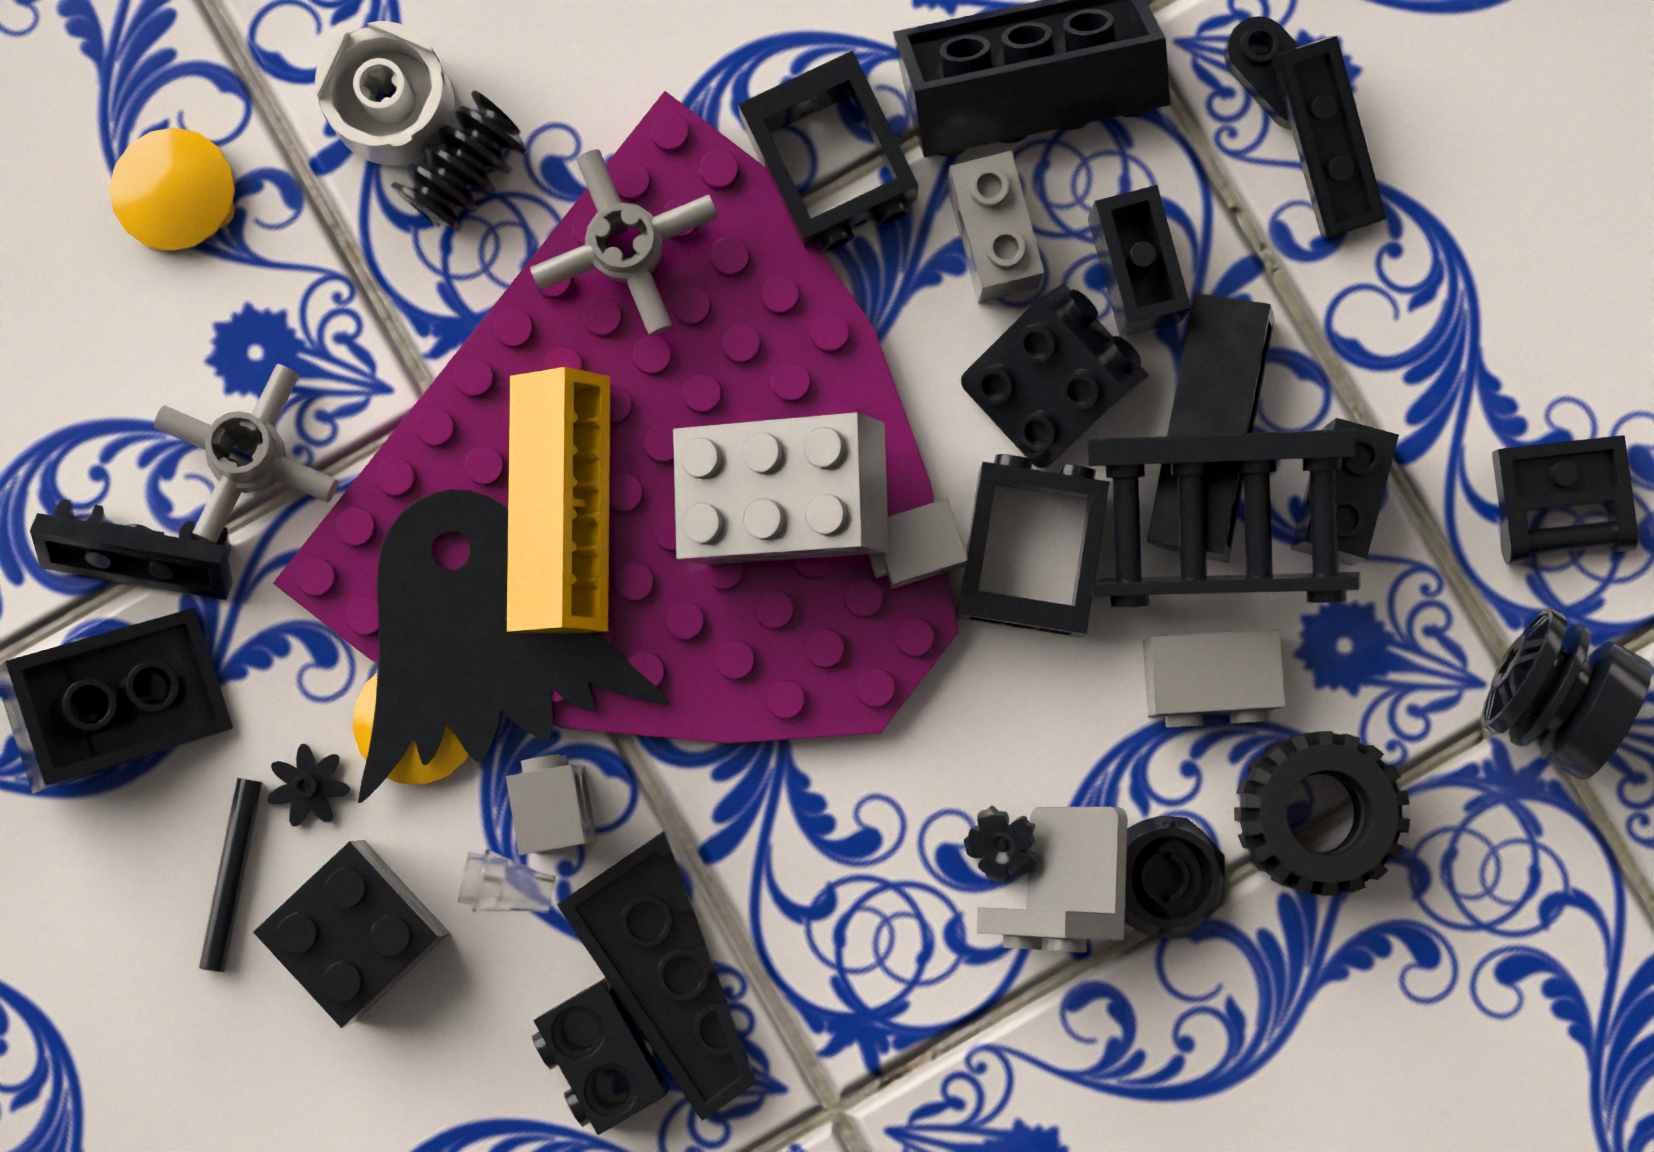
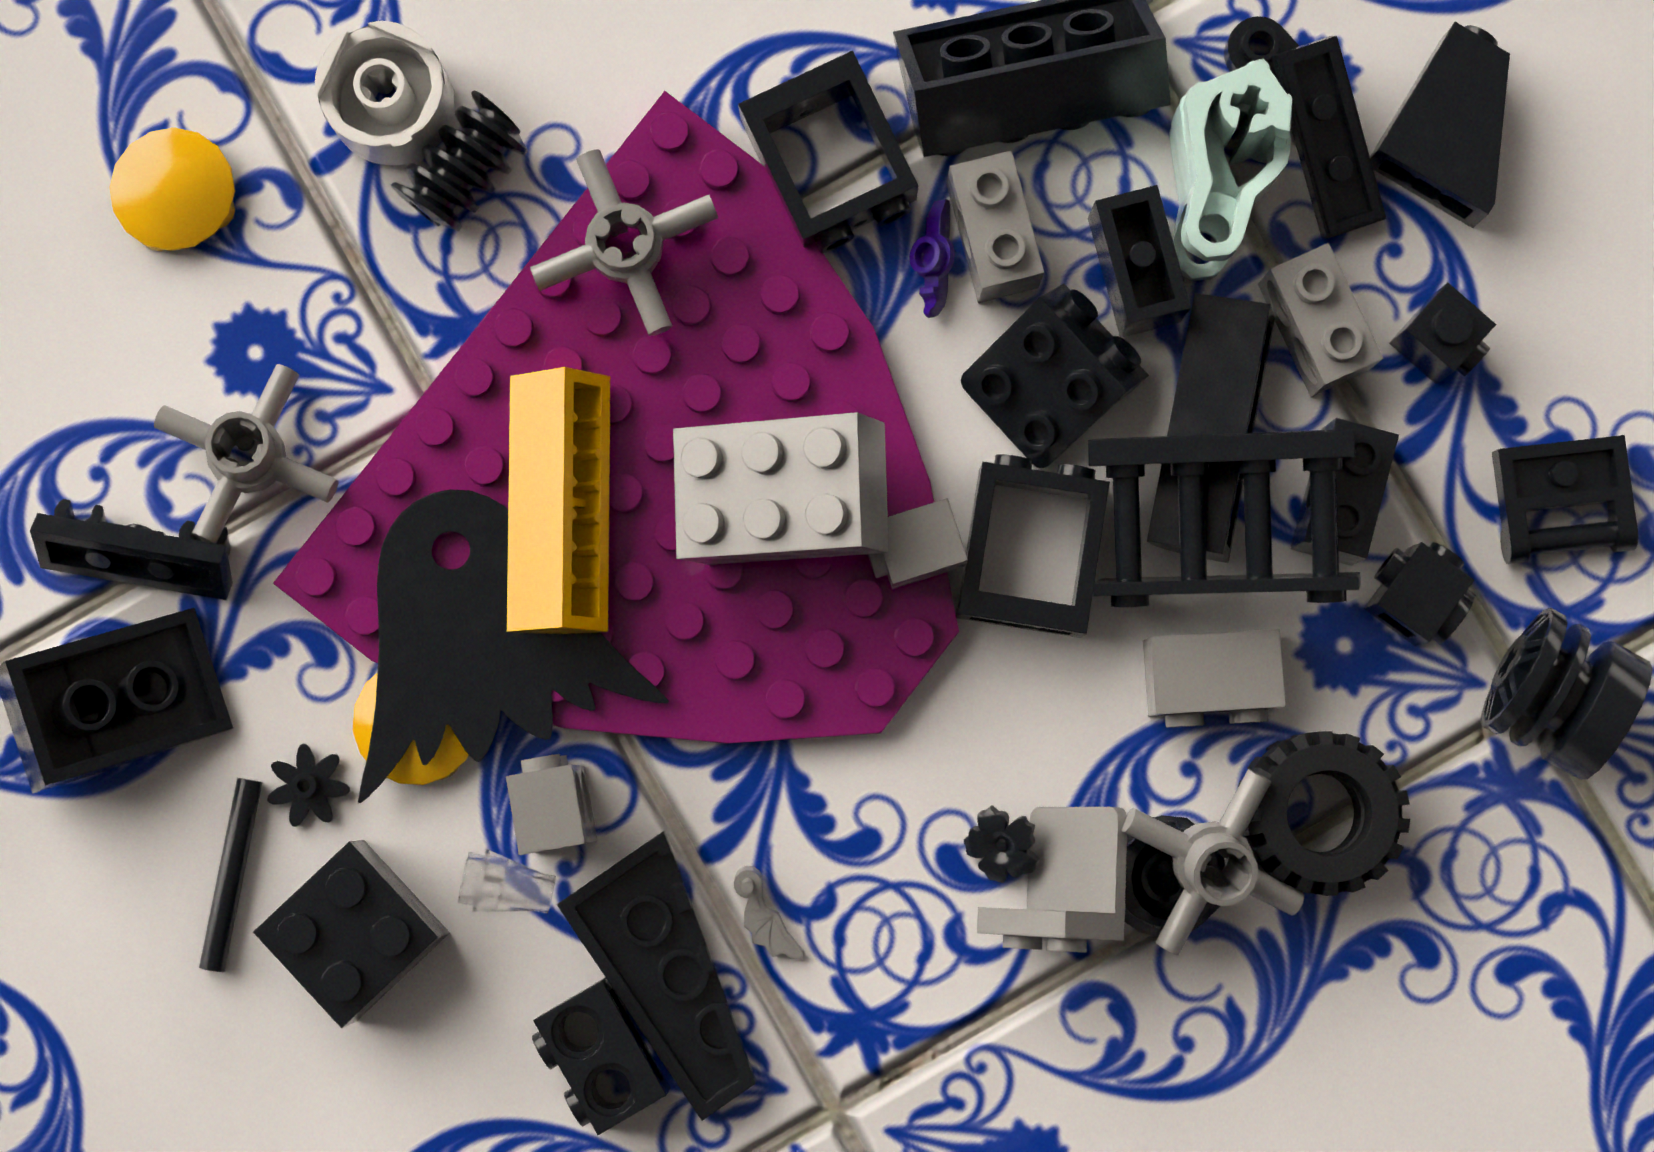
none -> light grey piece [734,866,804,959]
none -> dark purple piece [909,199,955,318]
none -> light grey bar [1122,769,1304,955]
none -> light aqua piece [1169,59,1293,281]
none -> light grey brick [1258,243,1384,397]
none -> black brick [1364,542,1476,646]
none -> black slope [1370,22,1510,228]
none -> black brick [1389,282,1497,384]

